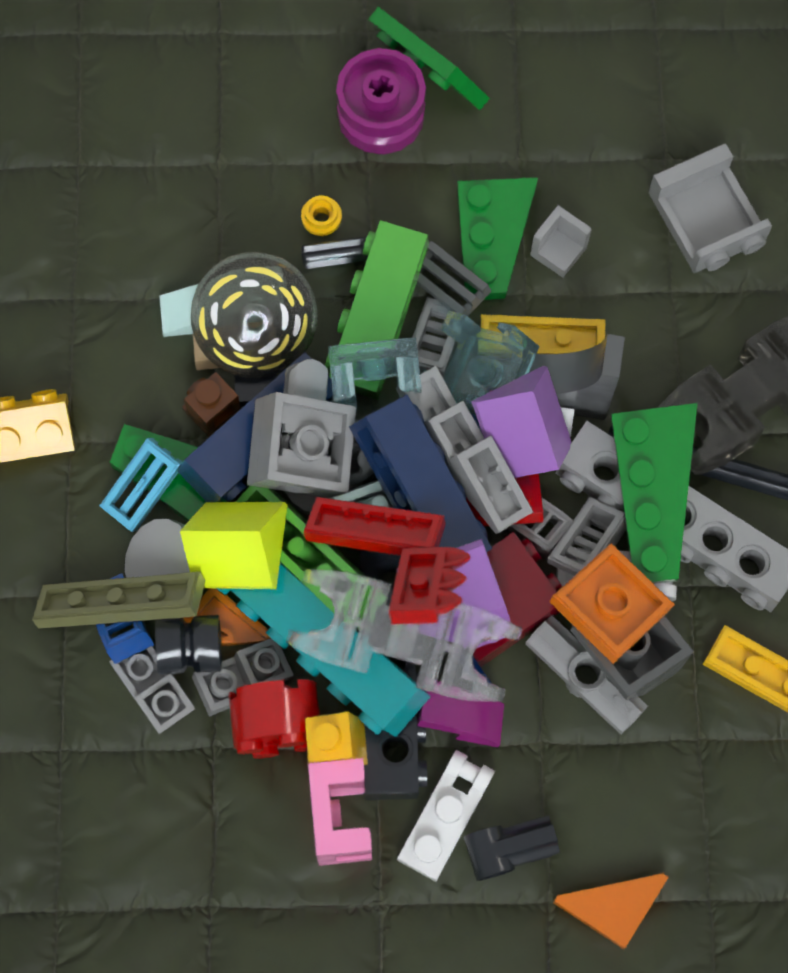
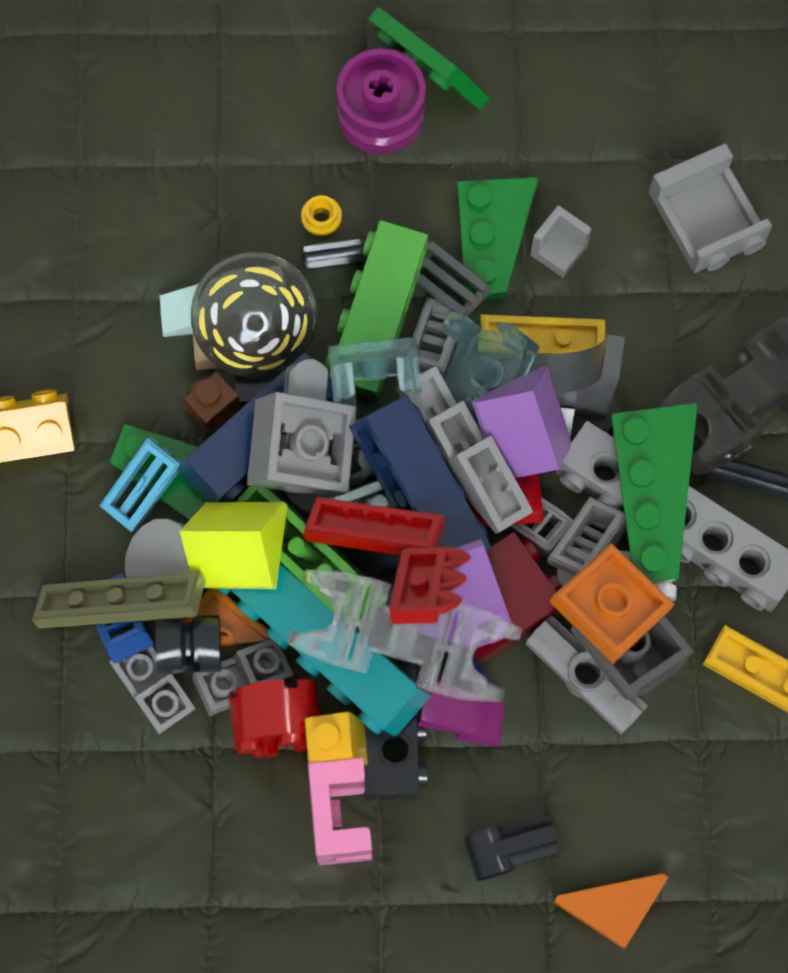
white plate [397,750,495,882] -> none

